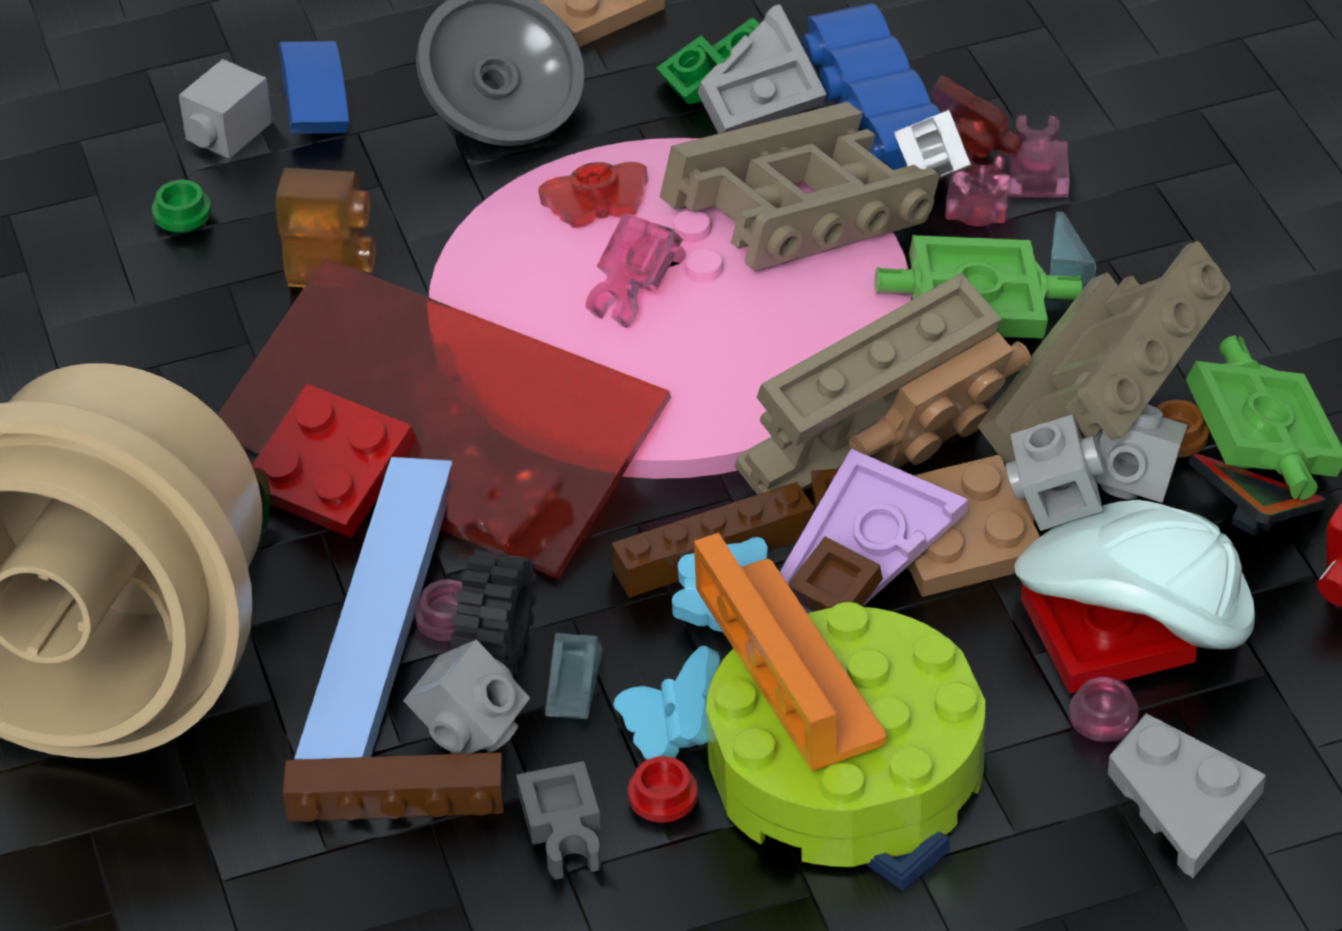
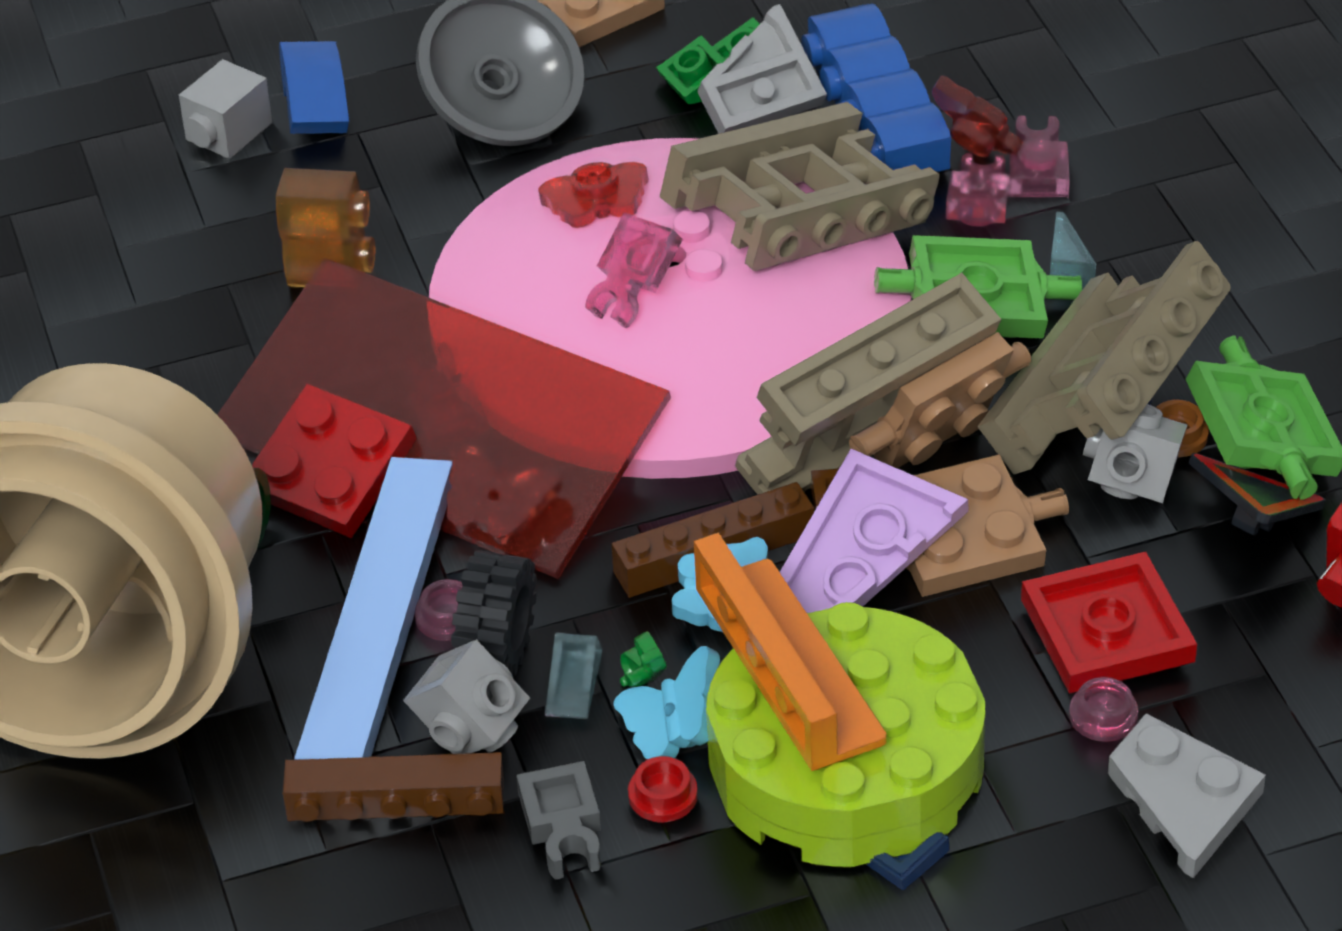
green plate [152,180,211,233] -> none
reddish brown plate [788,536,883,612] -> none
tile [894,110,972,180] -> none
light grey brick [1006,414,1106,531] -> none
light aqua piece [1014,500,1255,649] -> none
none -> green piece [620,631,667,687]

